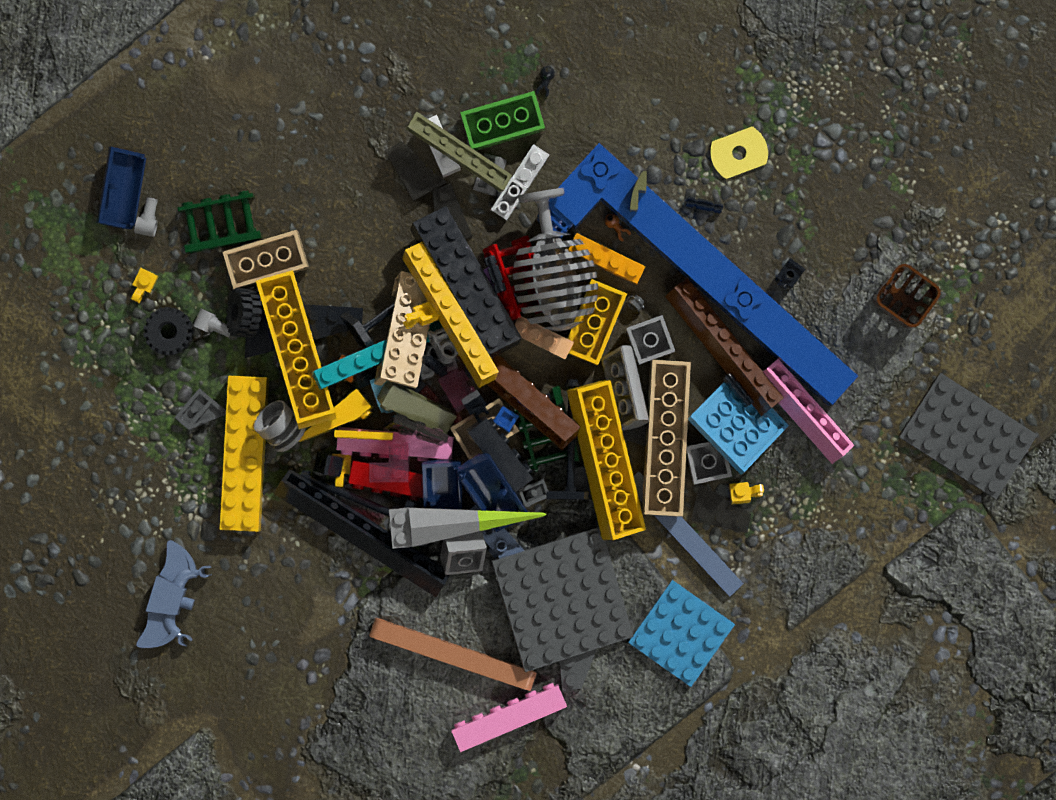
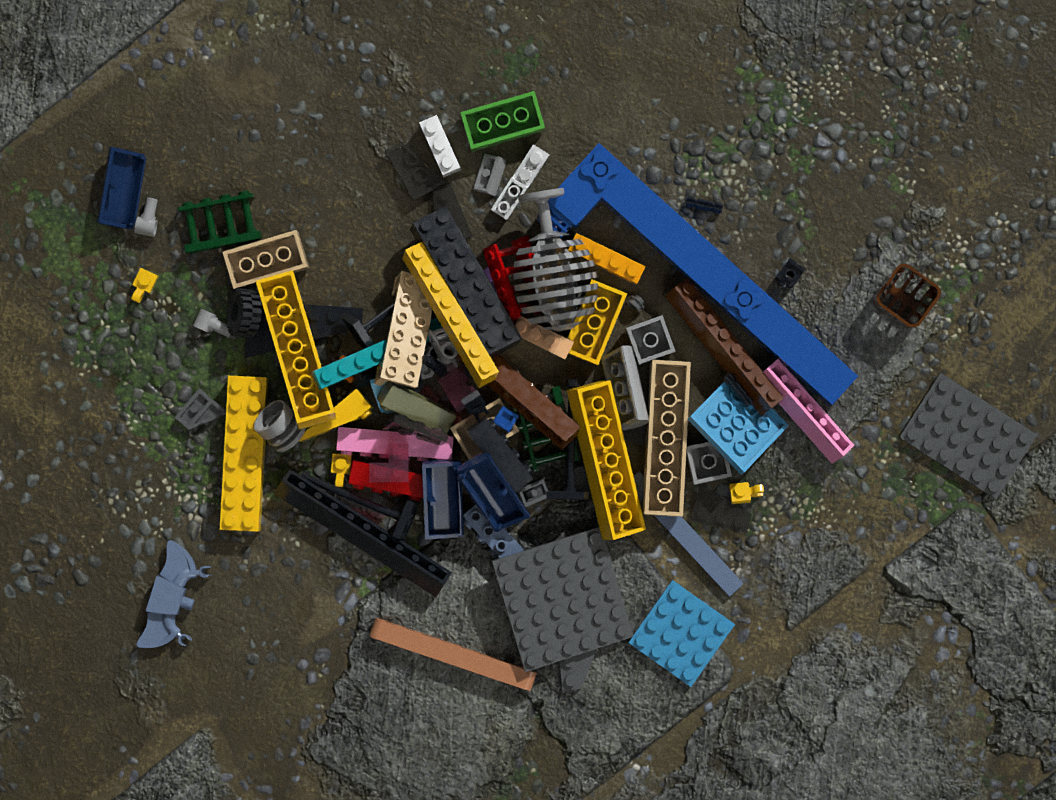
black tyre [143,307,194,356] -> none
black slope [313,452,344,477] -> none
yellow tile [334,430,394,441] -> none
light grey plate [389,507,547,549] -> none
yellow plate [402,302,439,329] -> none
olive plate [406,112,512,192] -> none
light grey brick [440,531,487,575] -> none
bright pink brick [451,683,567,752] -> none
black axle [484,255,506,293] -> none
black arm [536,66,555,97] -> none
dark orange arm [604,213,631,241] -> none
olive slope [630,171,647,212] -> none
light yellow piece [710,127,768,179] -> none

